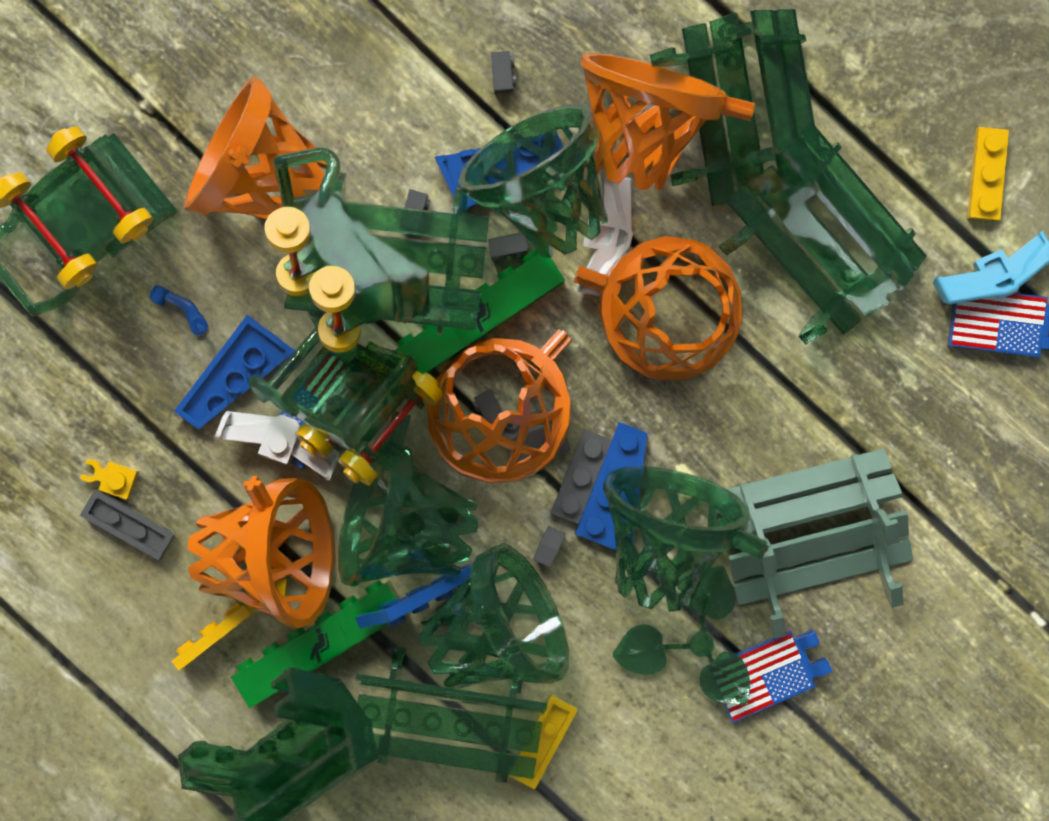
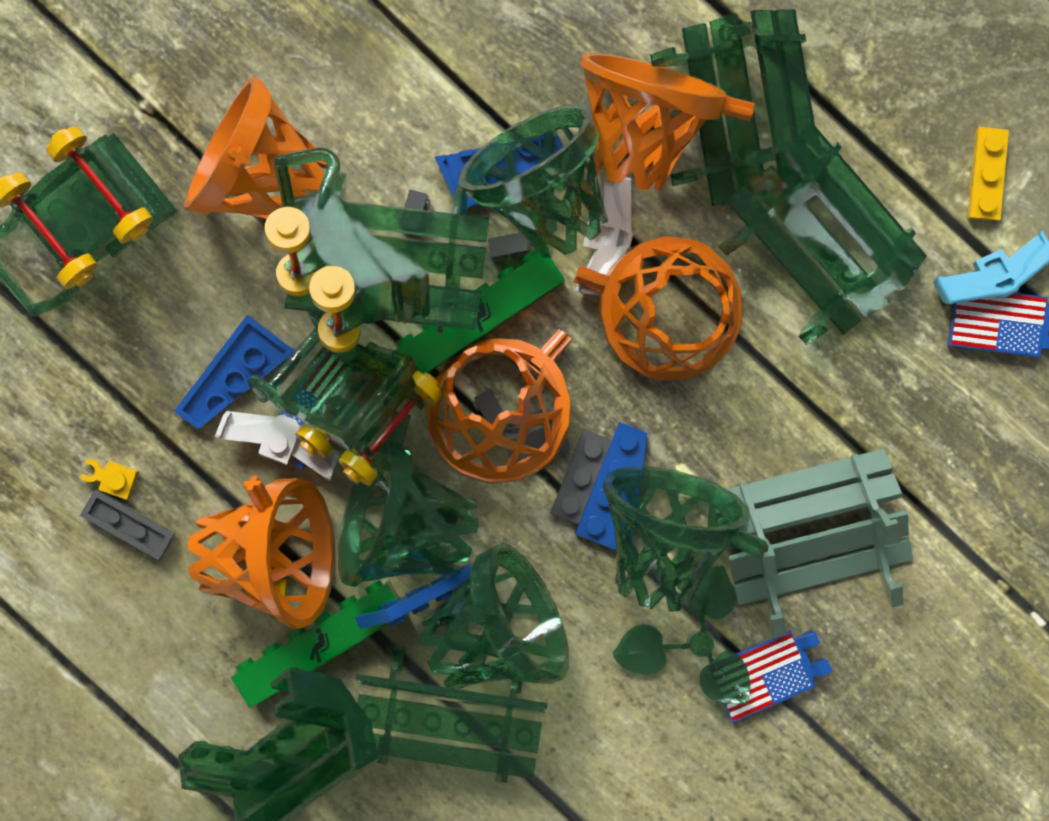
blue piece [150,285,208,335] -> none
yellow plate [172,602,256,670] -> none
dark grey piece [491,51,516,94] -> none
yellow plate [508,694,578,790] -> none
dark grey piece [533,526,566,567] -> none

